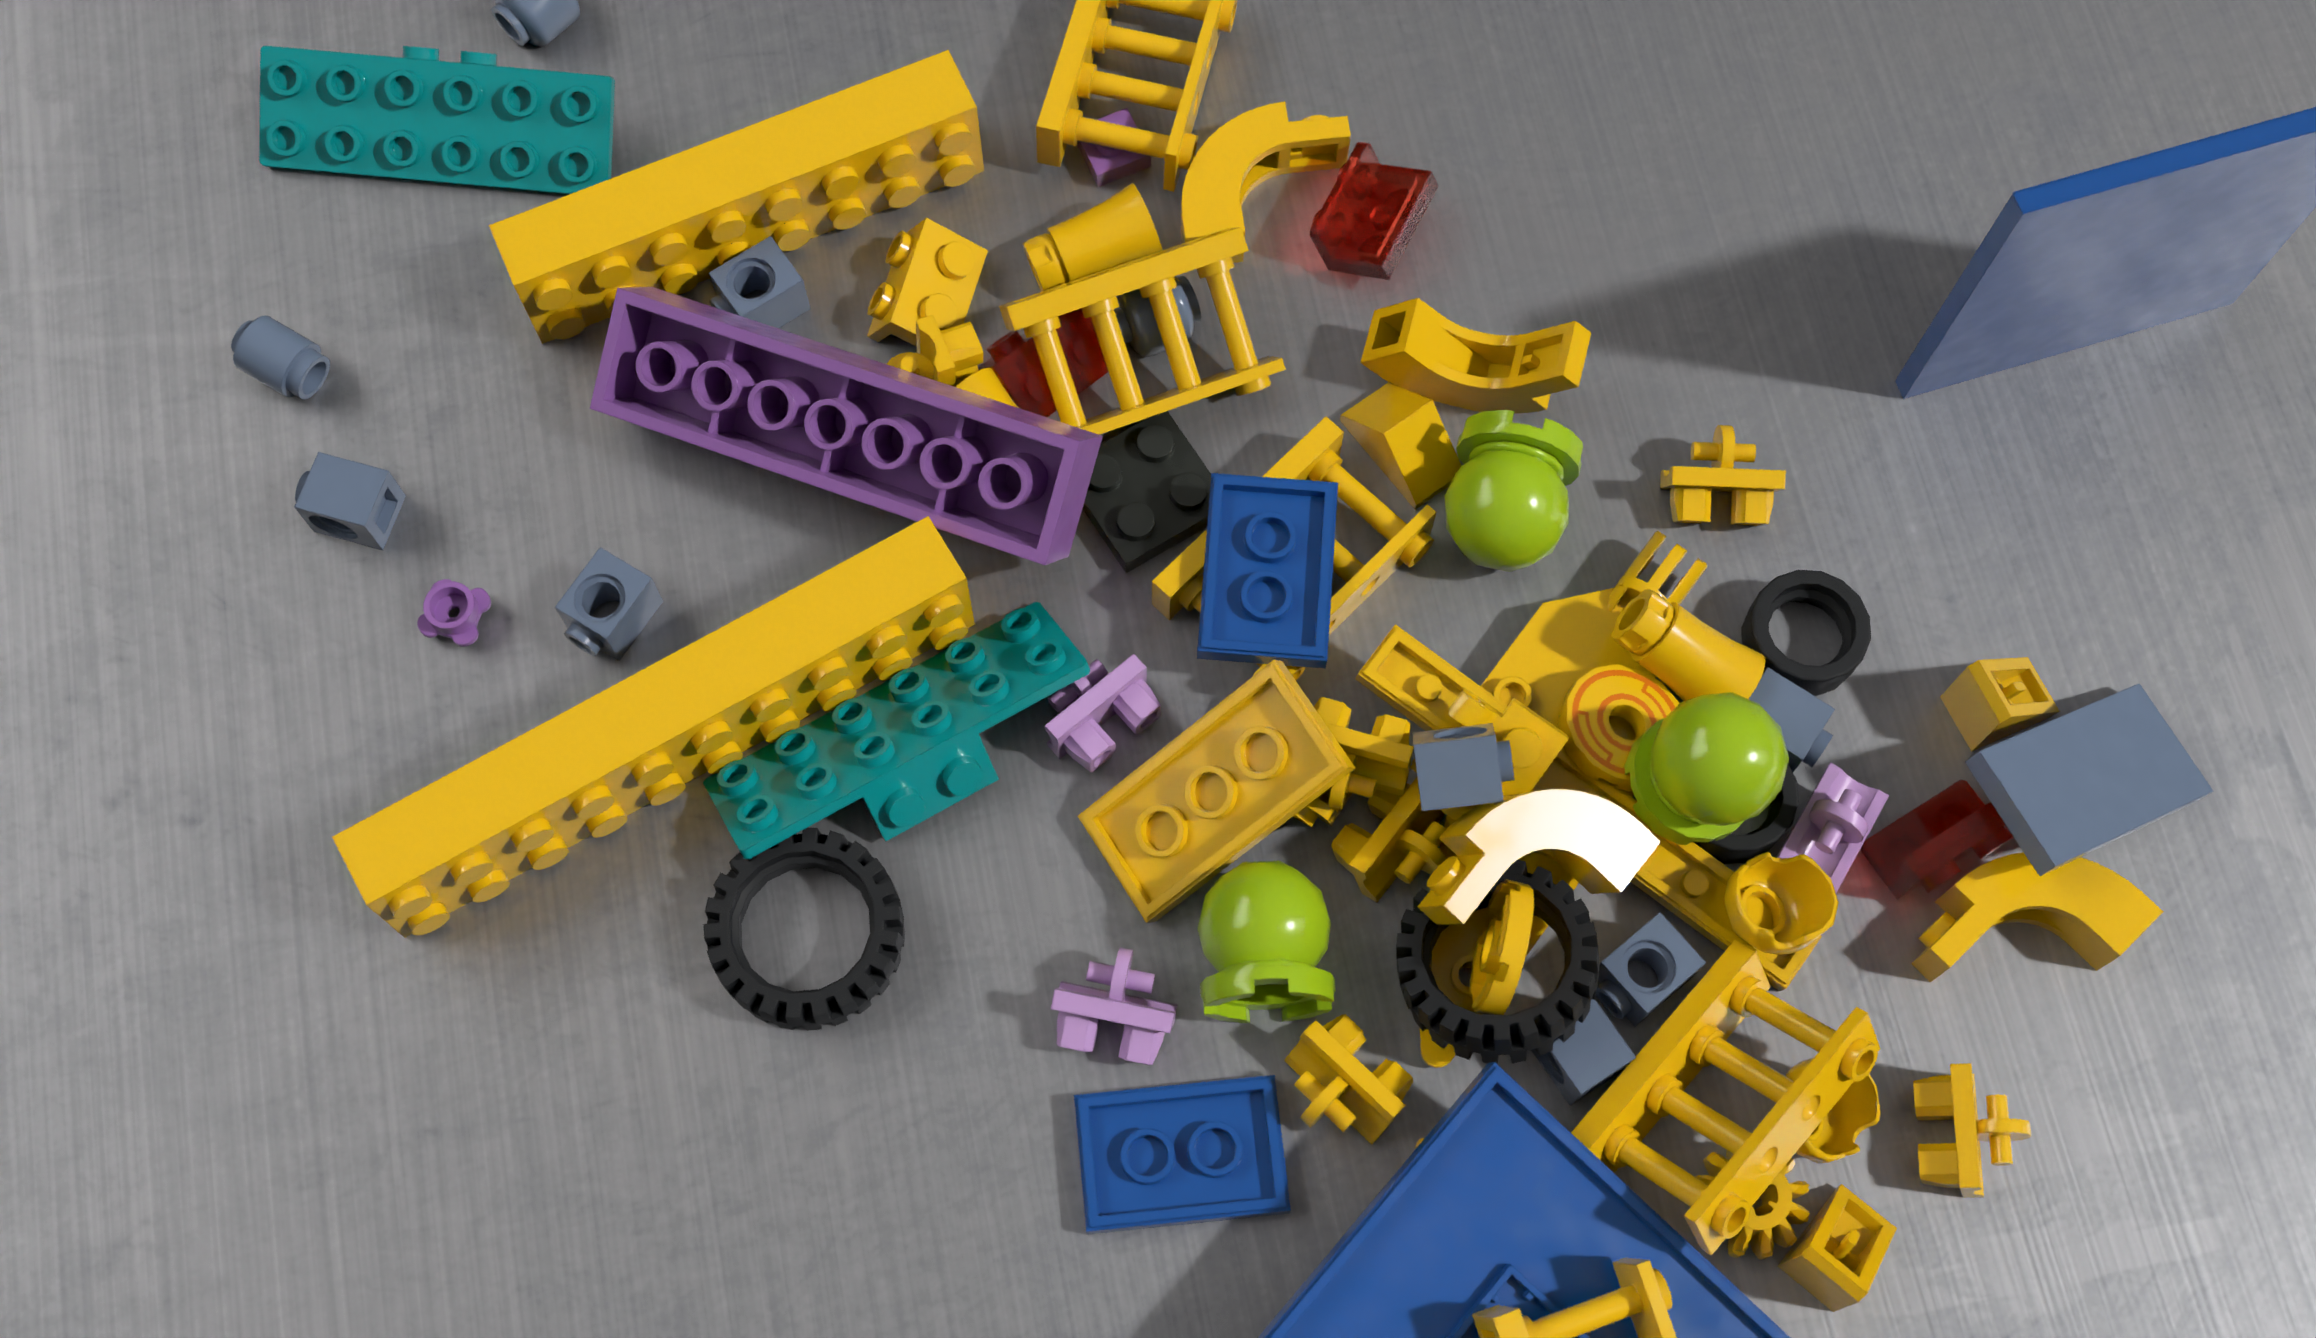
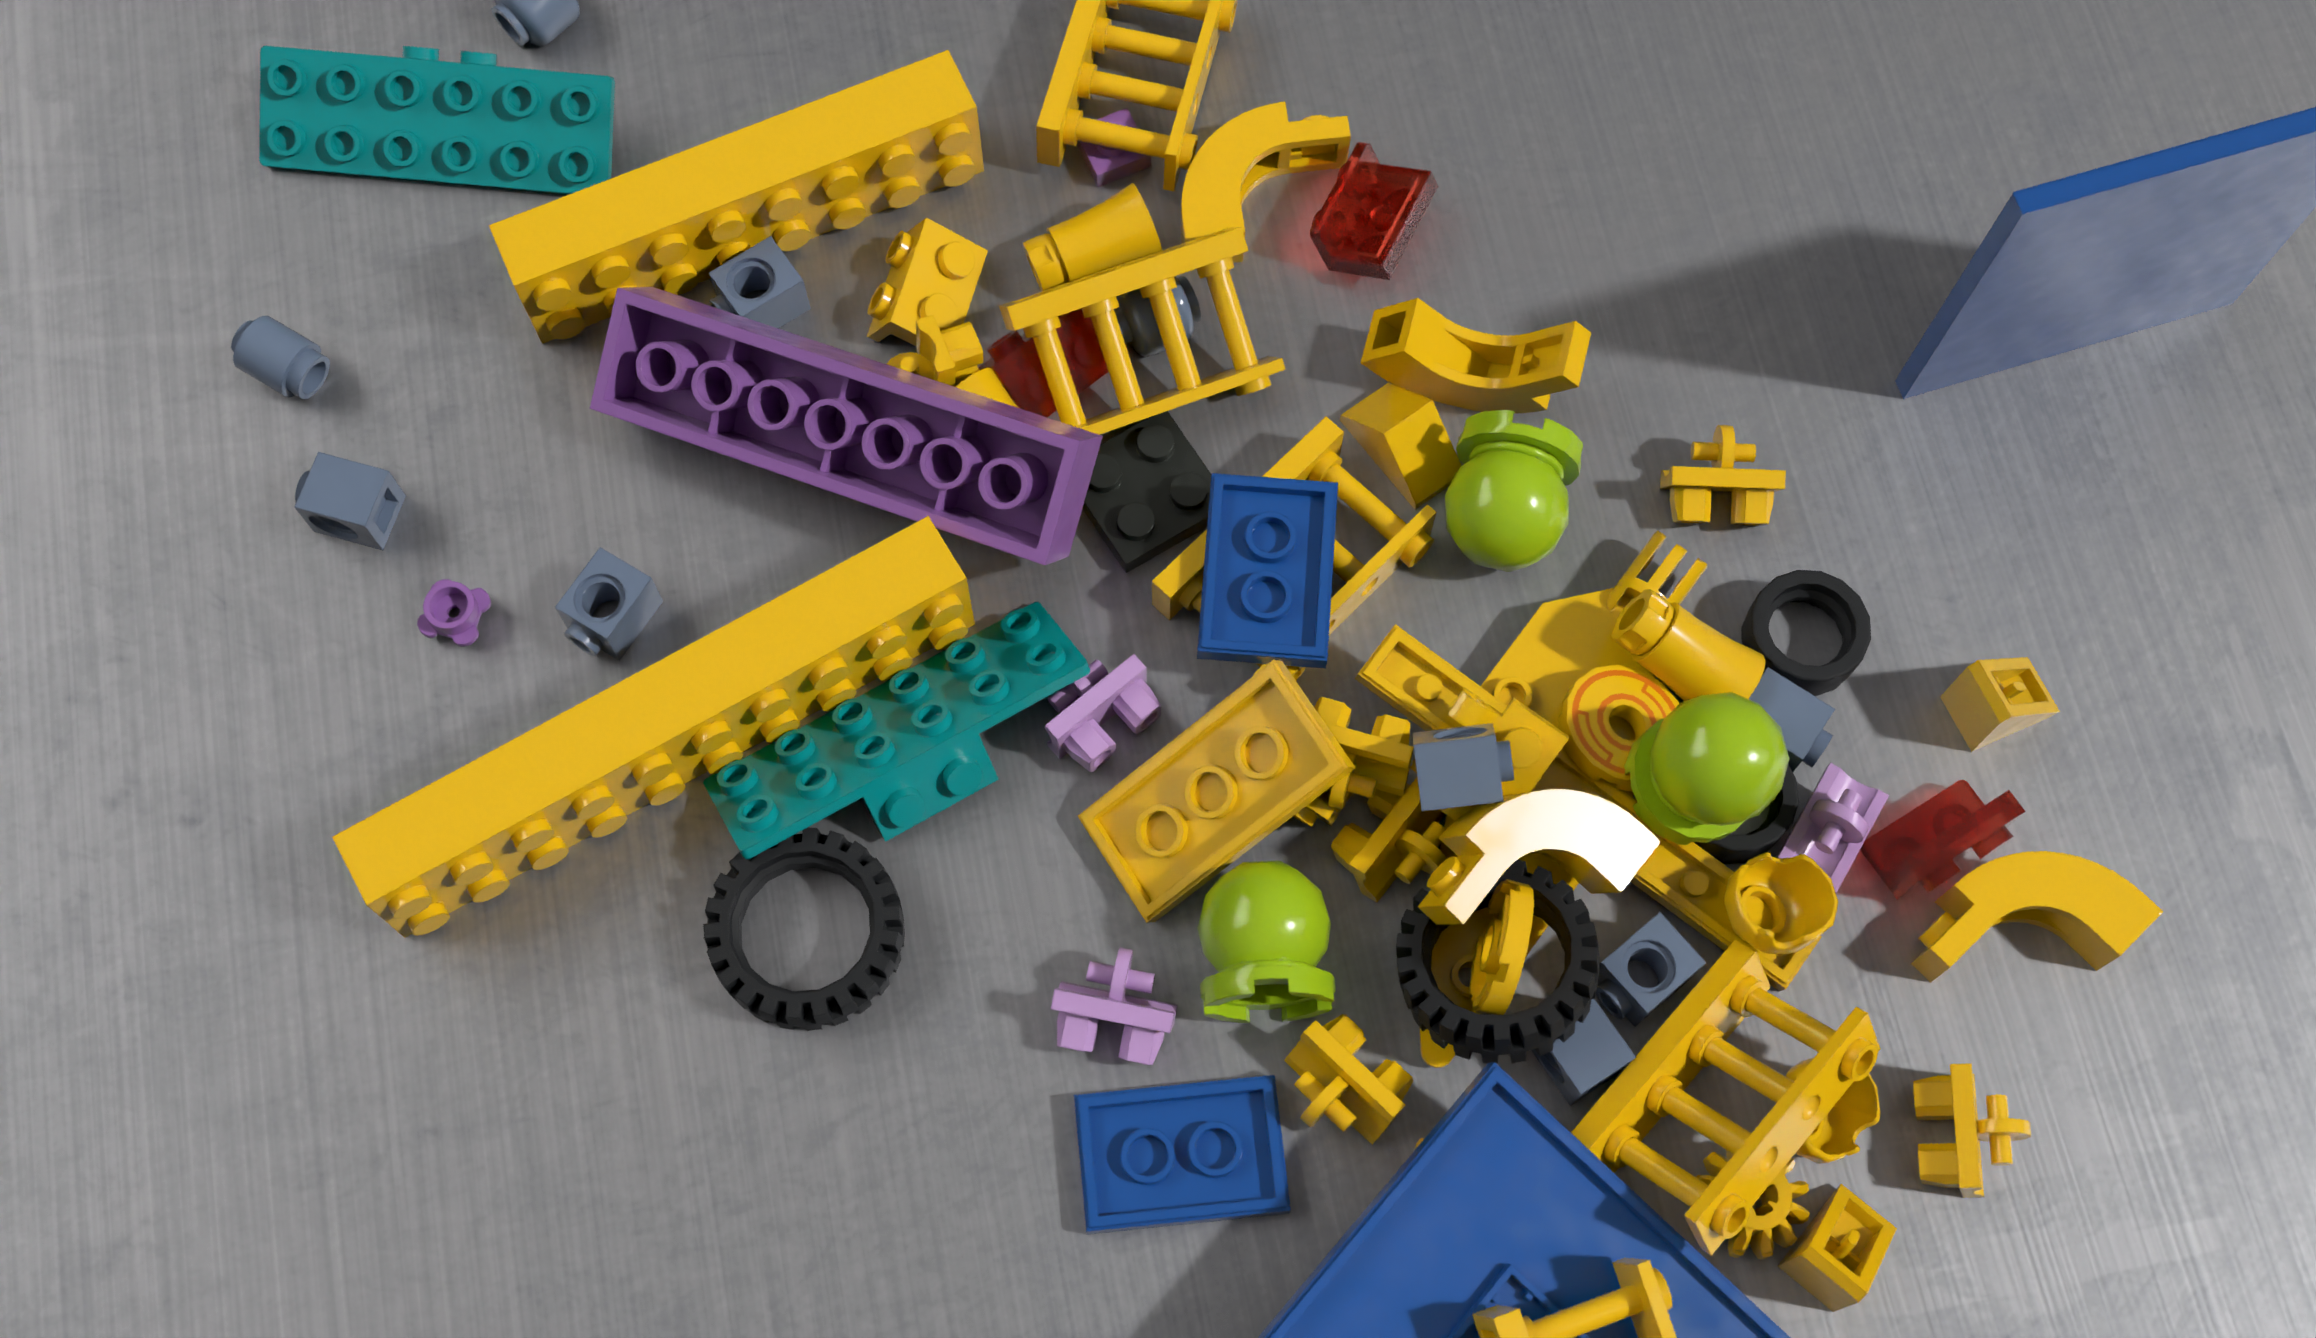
sand blue tile [1965,683,2214,876] -> none

